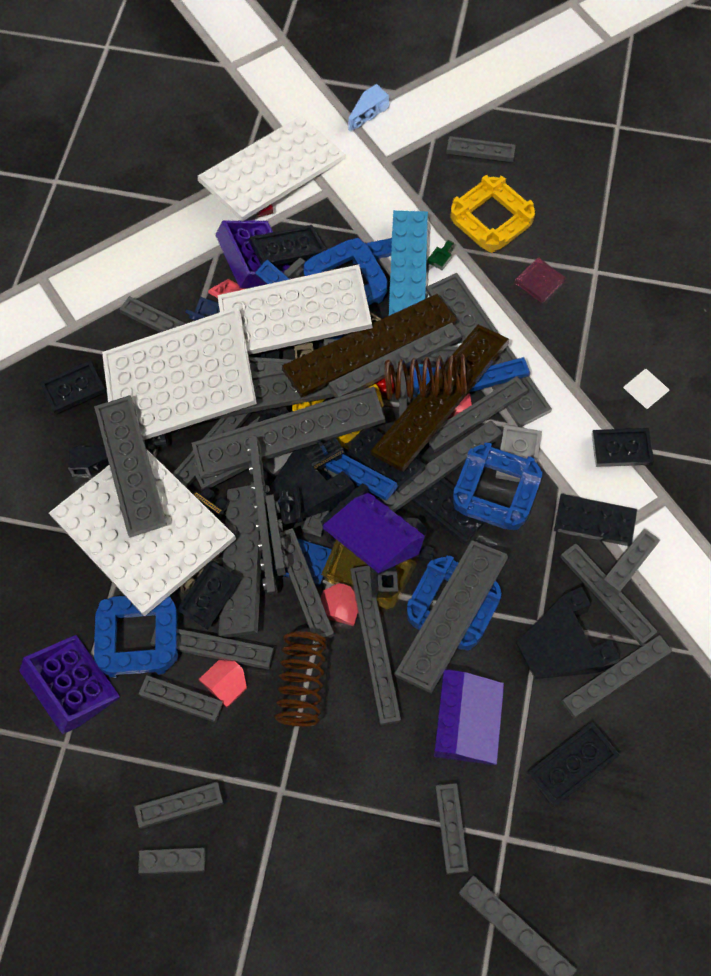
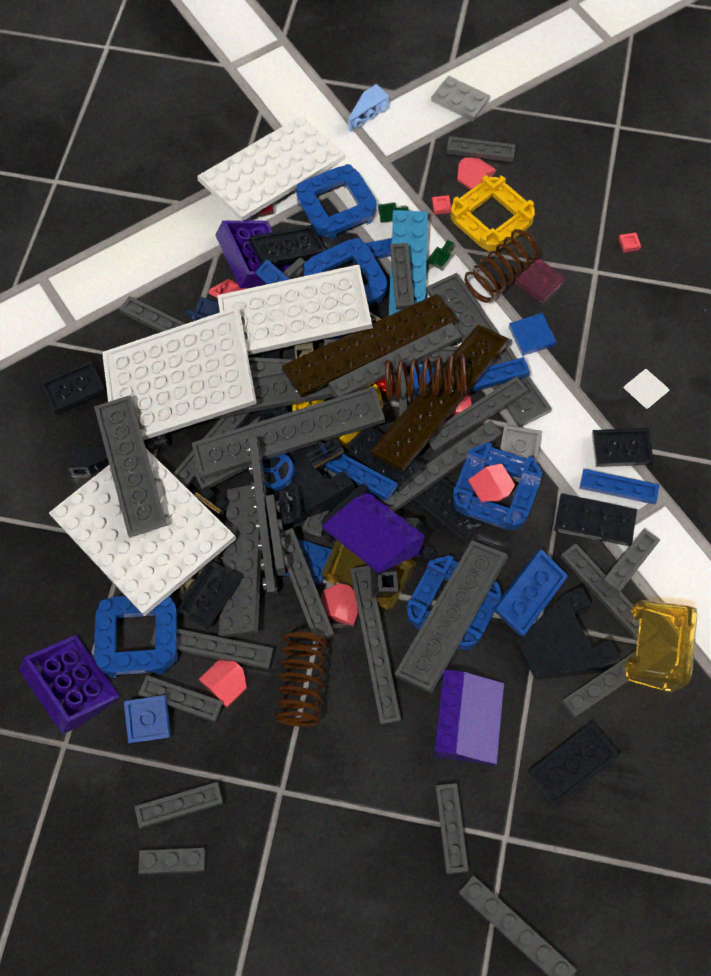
none -> blue tile [124,695,171,743]
none -> tile [262,454,296,490]
none -> blue plate [296,164,377,239]
none -> dark green plate [378,202,409,222]
none -> dark grey plate [390,243,414,310]
none -> light grey plate [431,75,490,121]
none -> coral tile [432,196,451,215]
none -> coral slope [457,158,496,190]
none -> reddish brown piece [464,229,540,303]
none -> coral slope [468,464,515,503]
none -> blue plate [492,549,568,636]
none -> blue tile [509,313,556,356]
none -> blue plate [579,469,659,505]
none -> coral tile [618,233,641,253]
none -> clear yellow windscreen [625,600,697,692]

